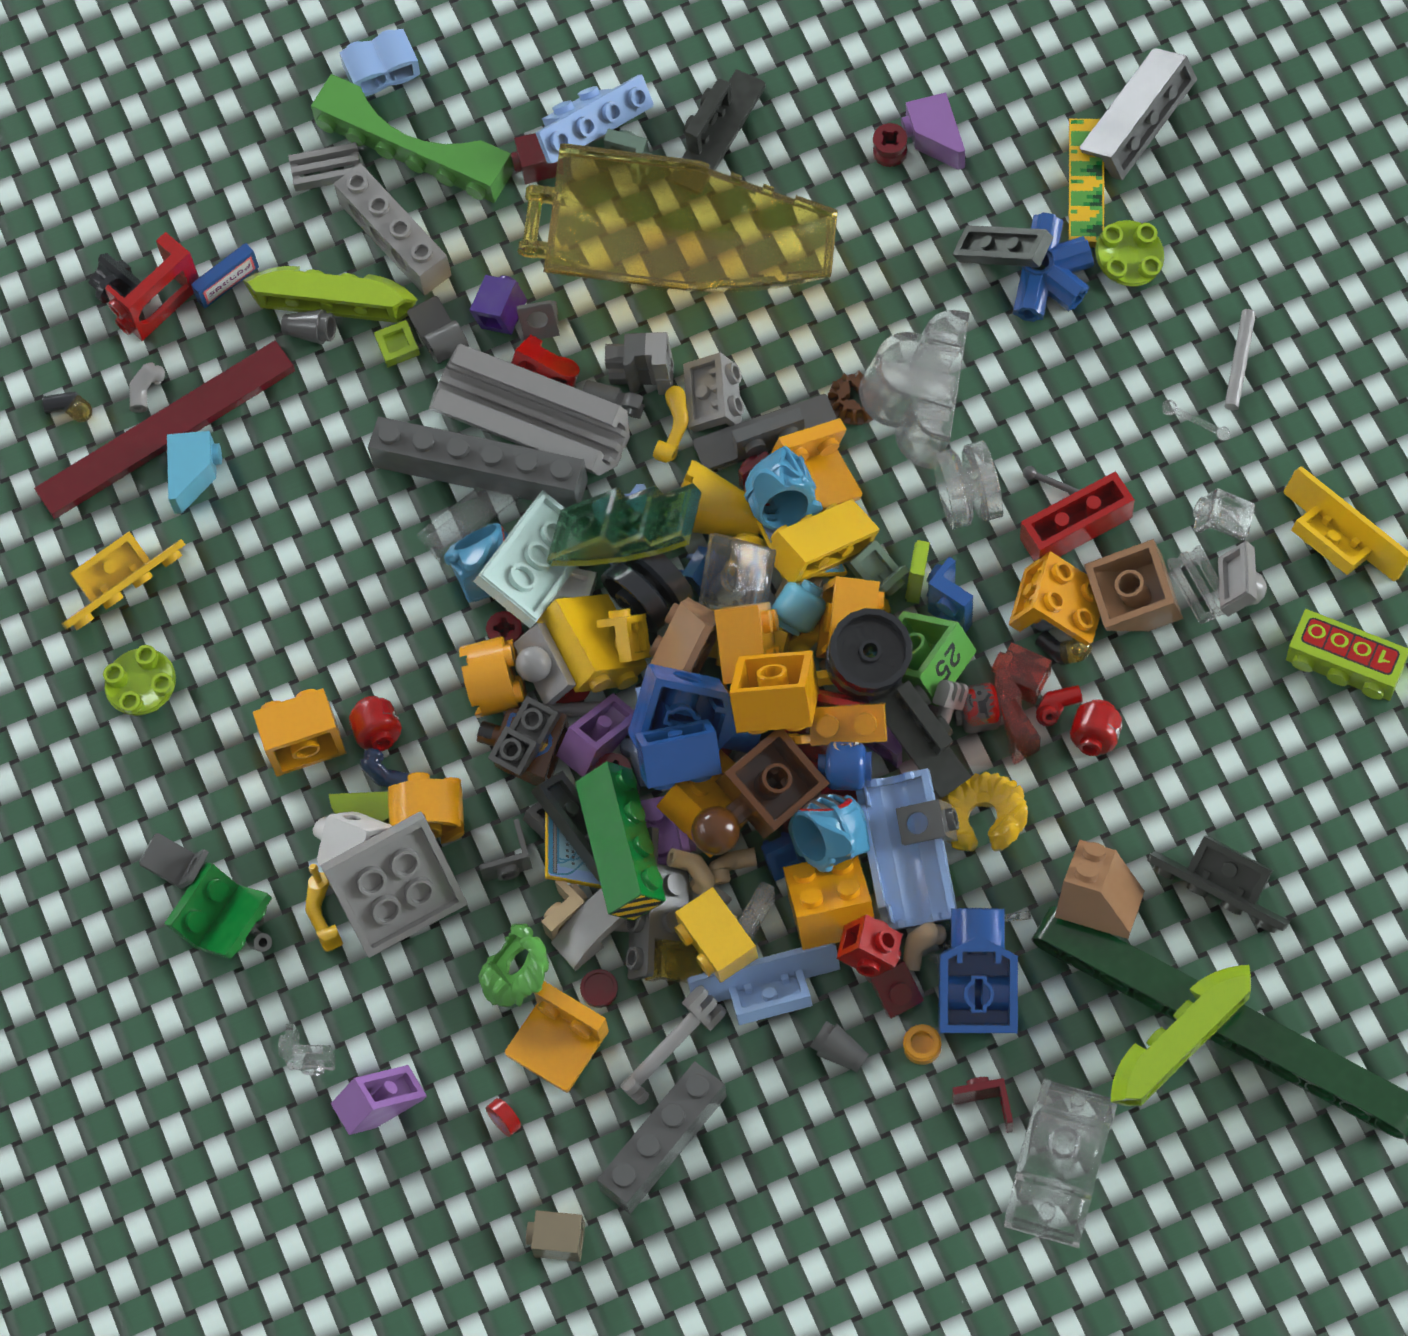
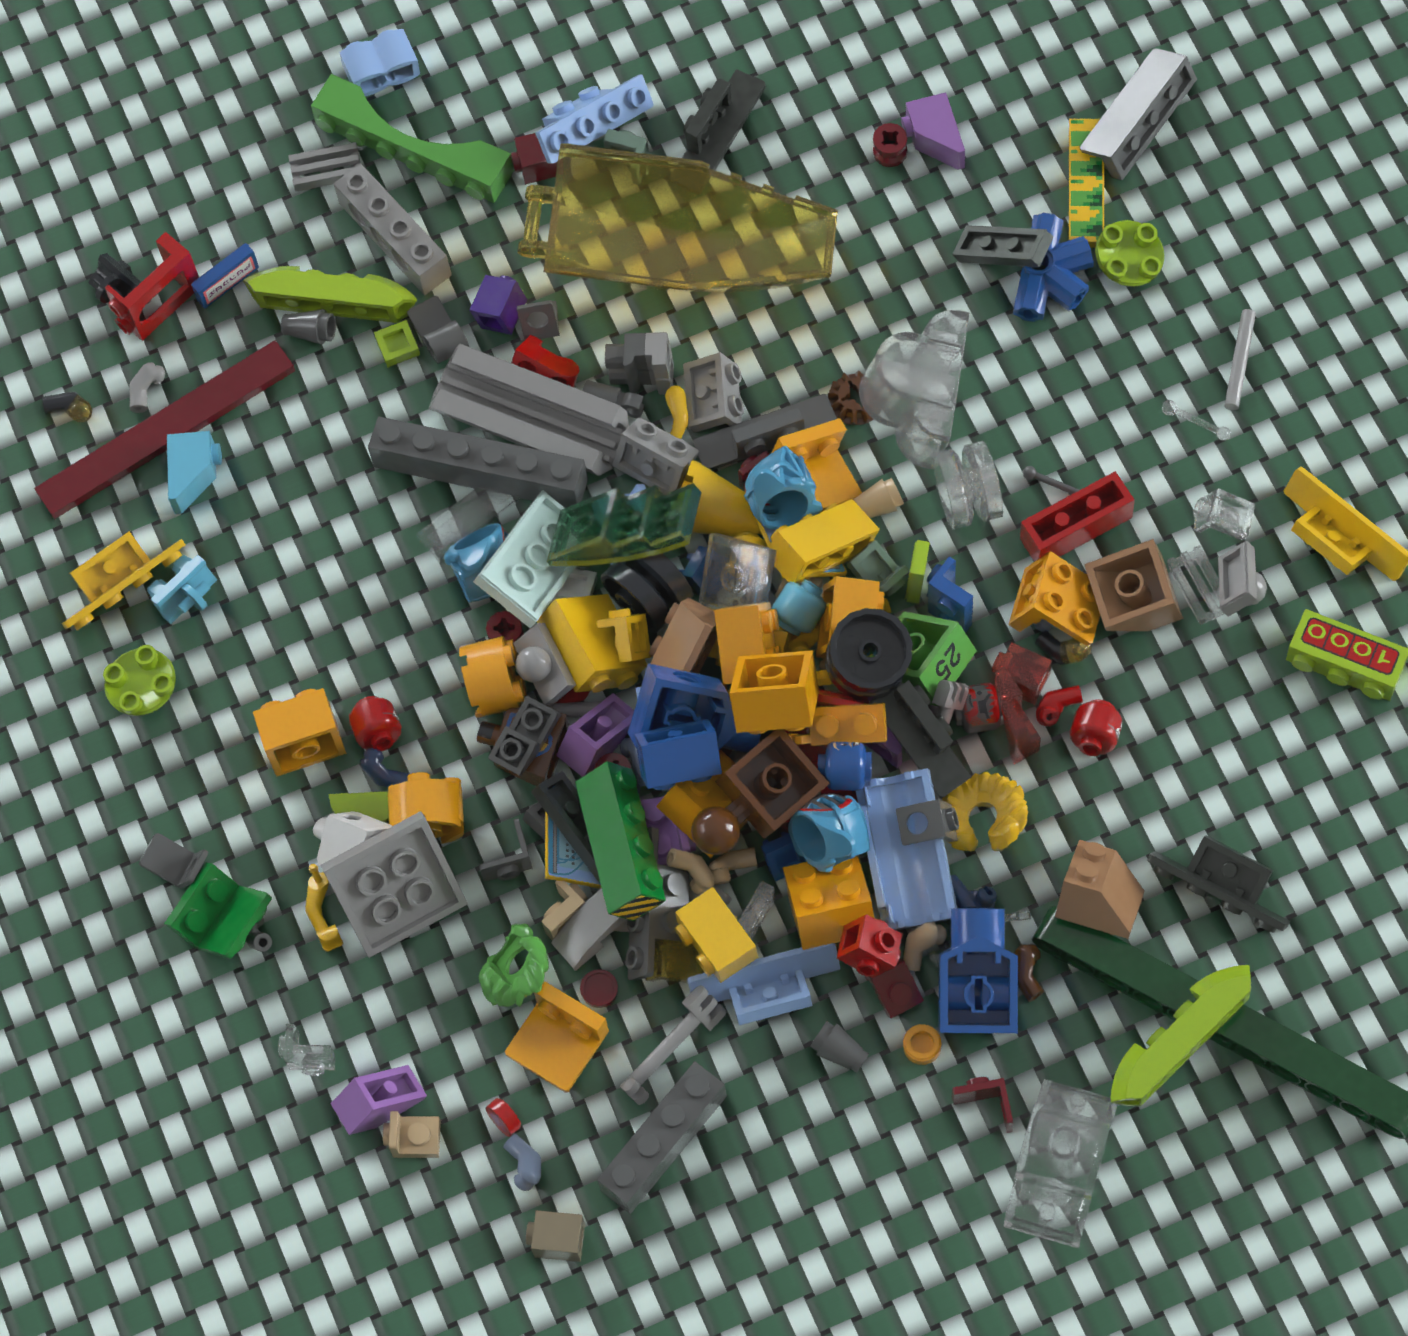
none -> medium azure hips [147,555,217,624]
none -> tan bracket [383,1111,441,1158]
none -> sand blue arm [503,1134,541,1191]
none -> light grey bracket [612,418,699,500]
none -> tan cone [854,478,904,518]
none -> dark blue arm [951,874,997,908]
none -> reddish brown arm [1014,944,1044,1002]

